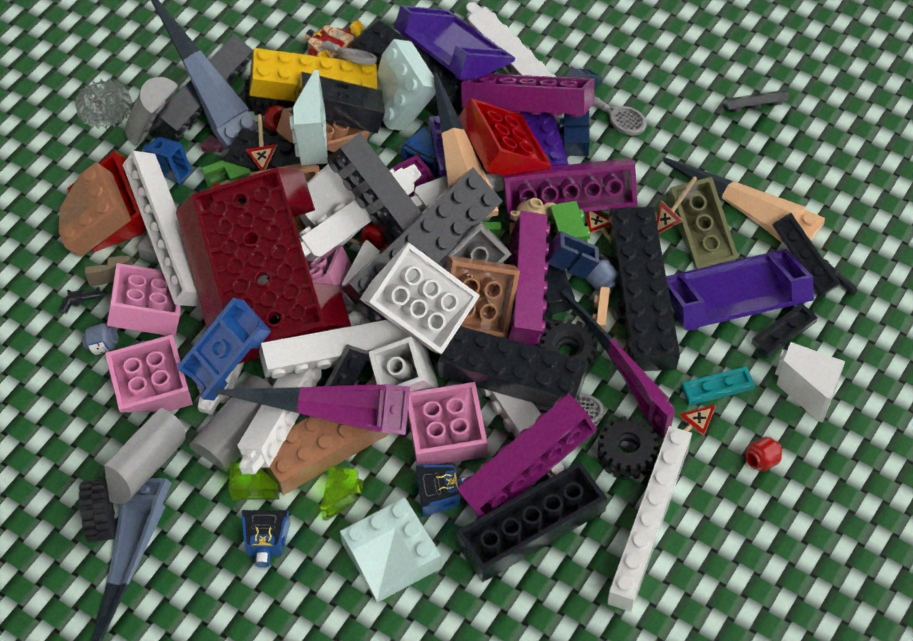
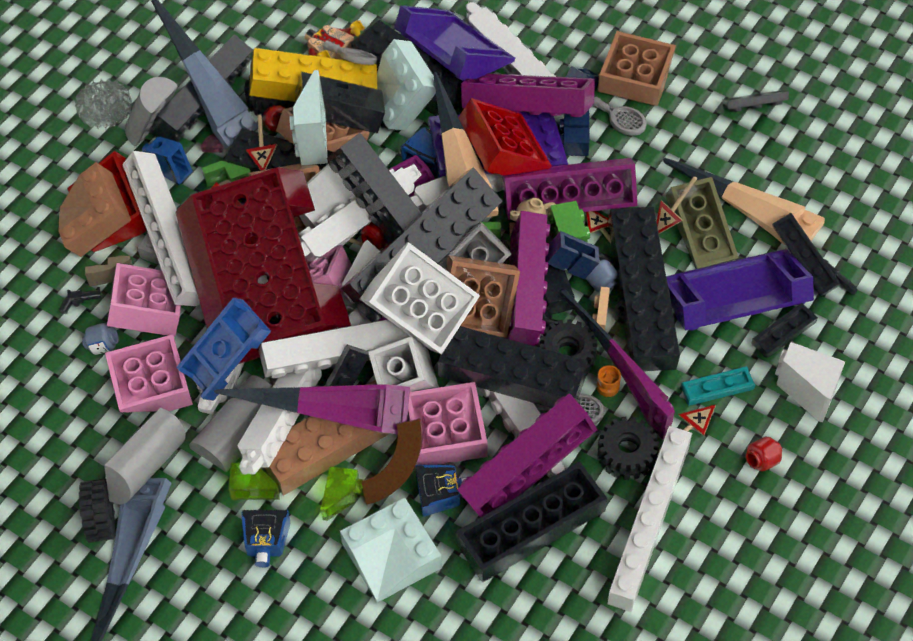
none -> reddish brown tile [361,418,423,505]
none -> orange wheel [597,365,621,397]
none -> nougat slope [598,31,676,106]

